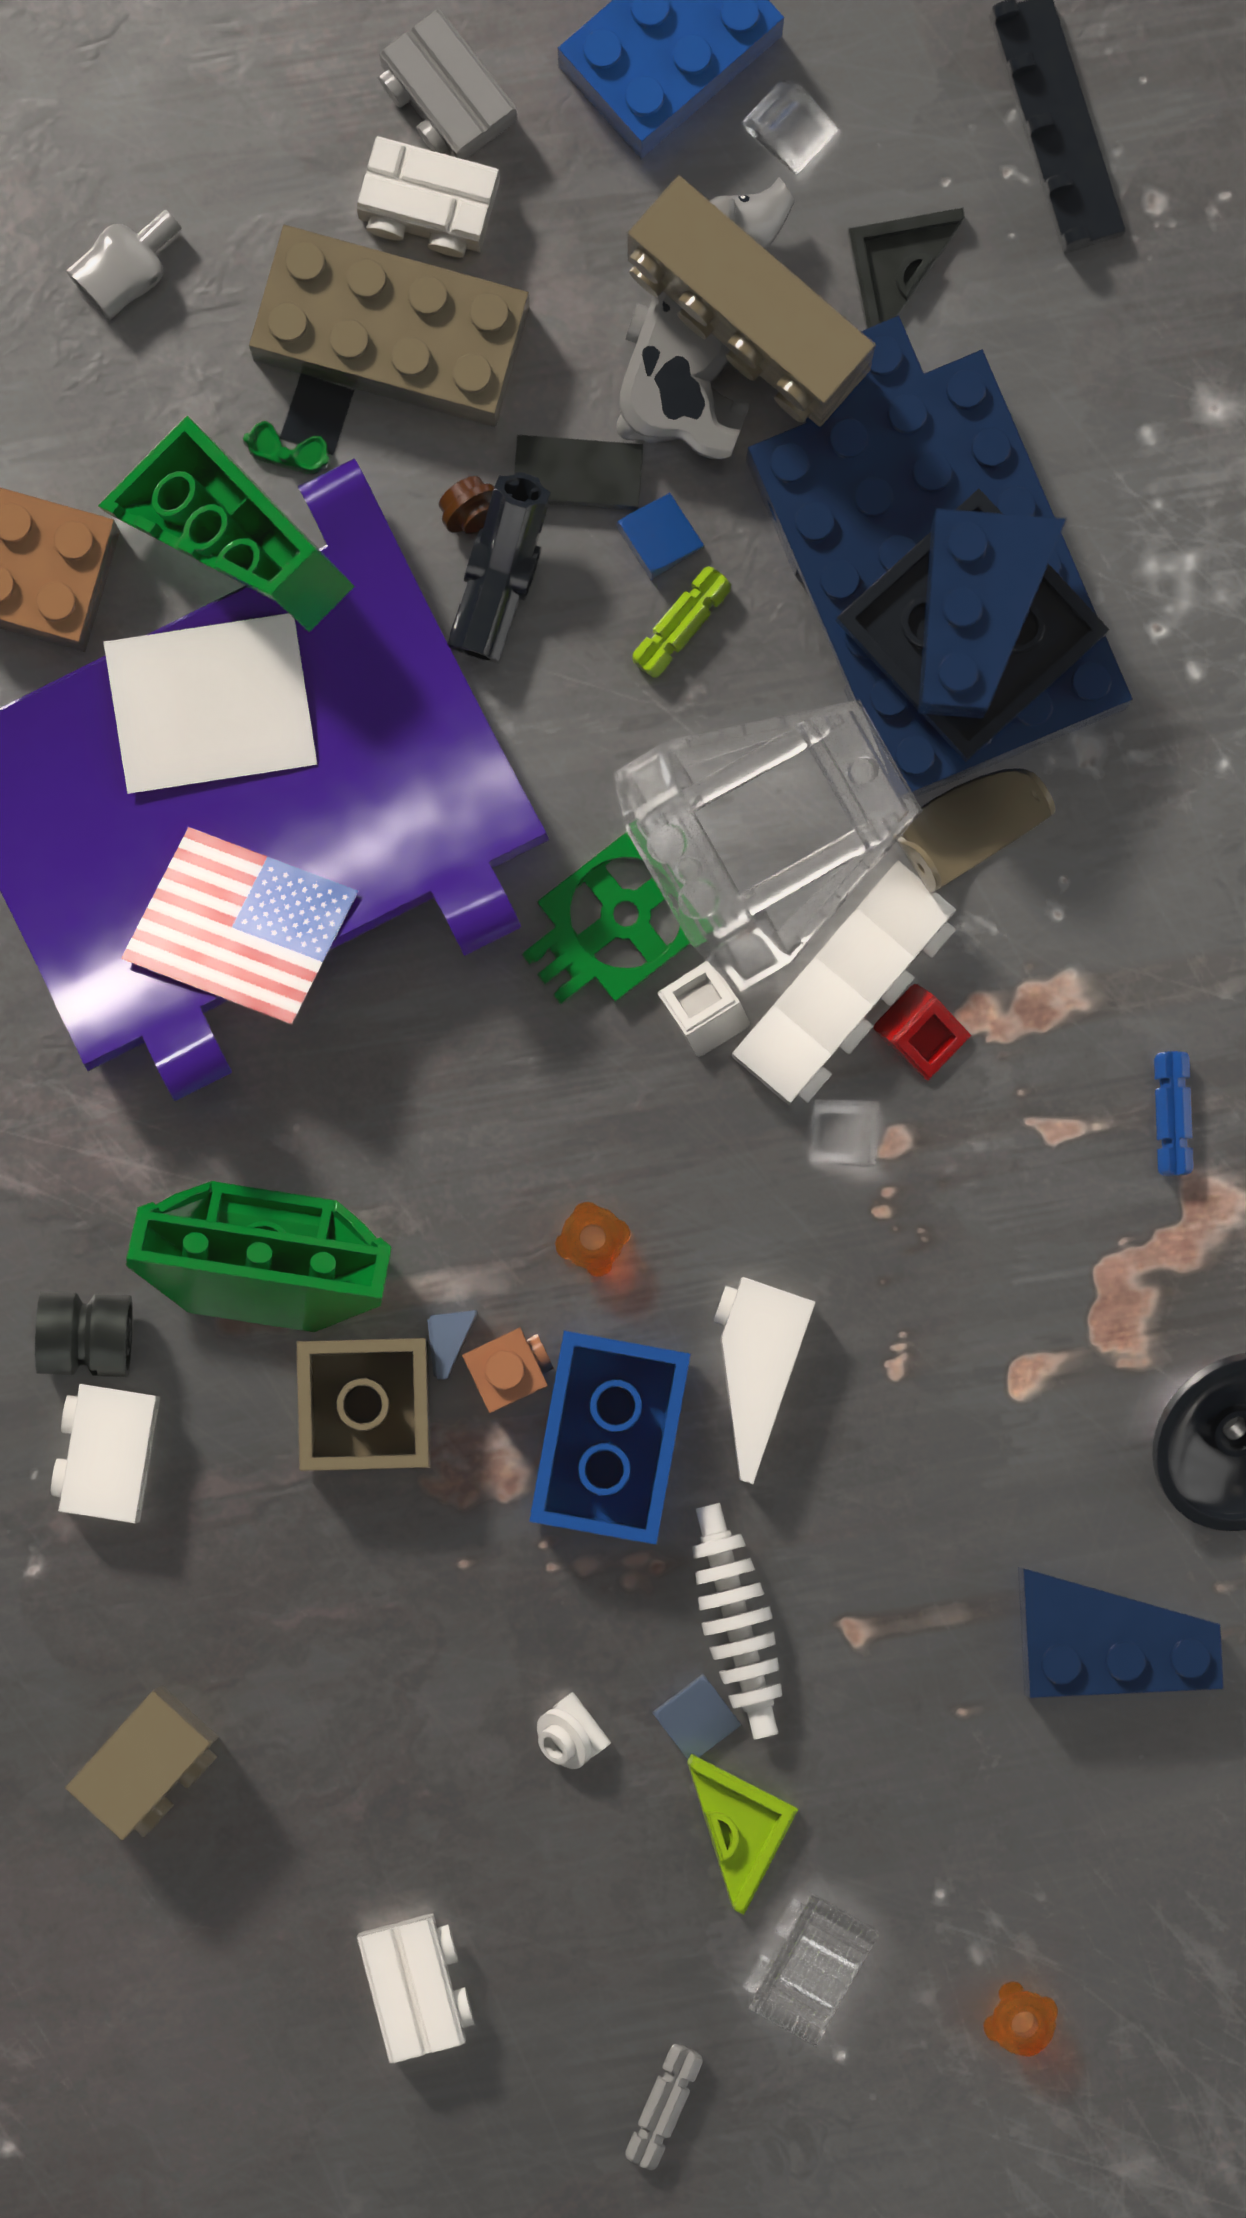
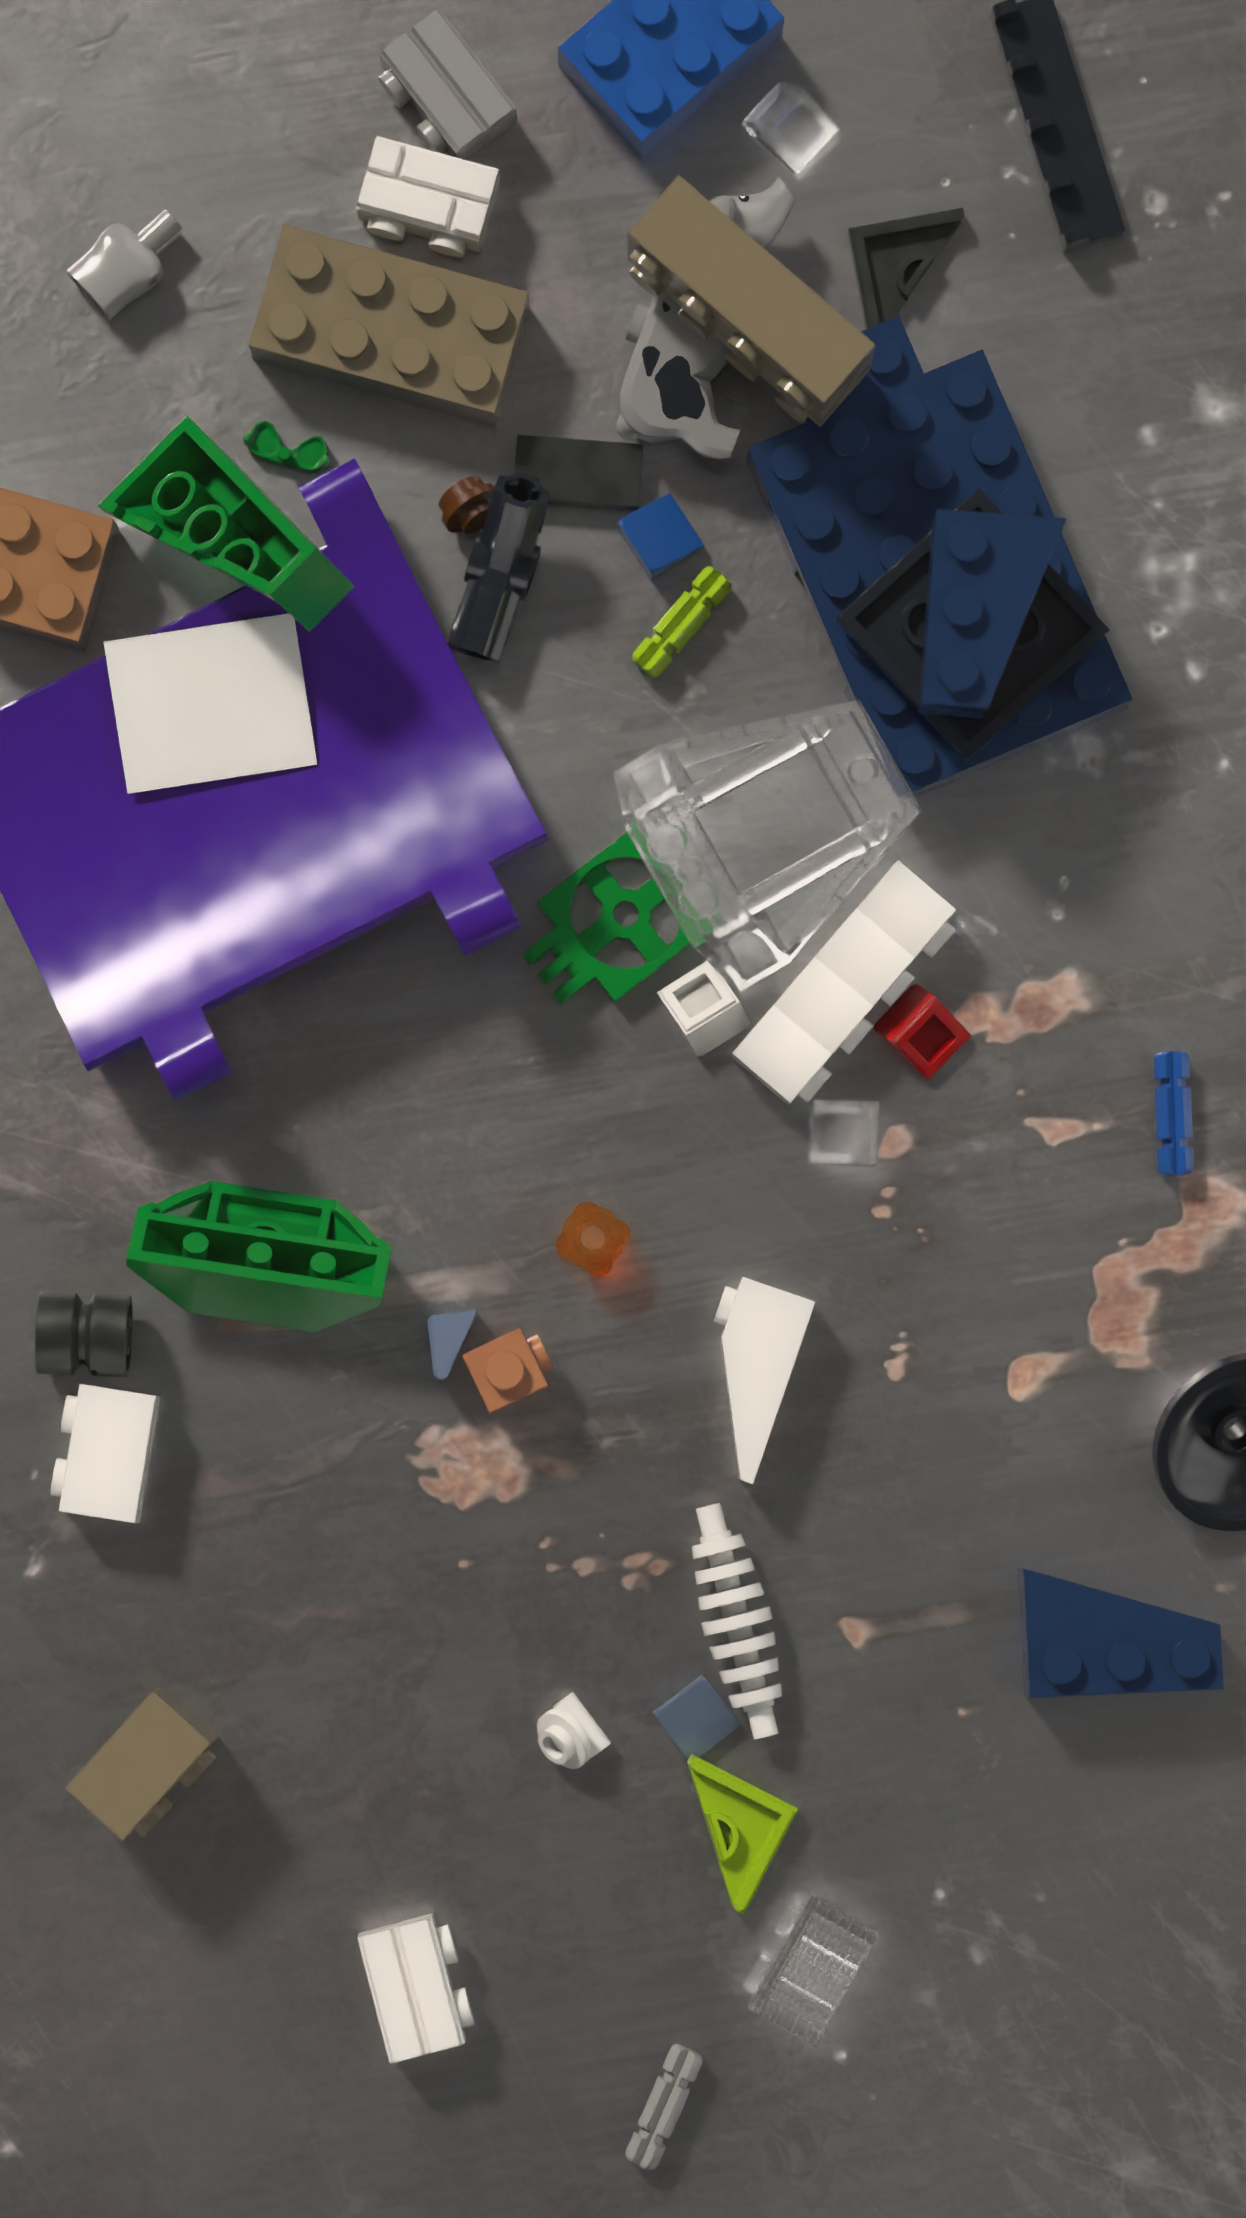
sticker [121,827,358,1024] -> none
black sticker [280,373,355,456] -> none
dark tan brick [296,1338,431,1471] -> none
blue brick [529,1331,691,1545] -> none
dark tan piece [895,768,1056,894] -> none
clear orange brick [983,1981,1058,2057] -> none

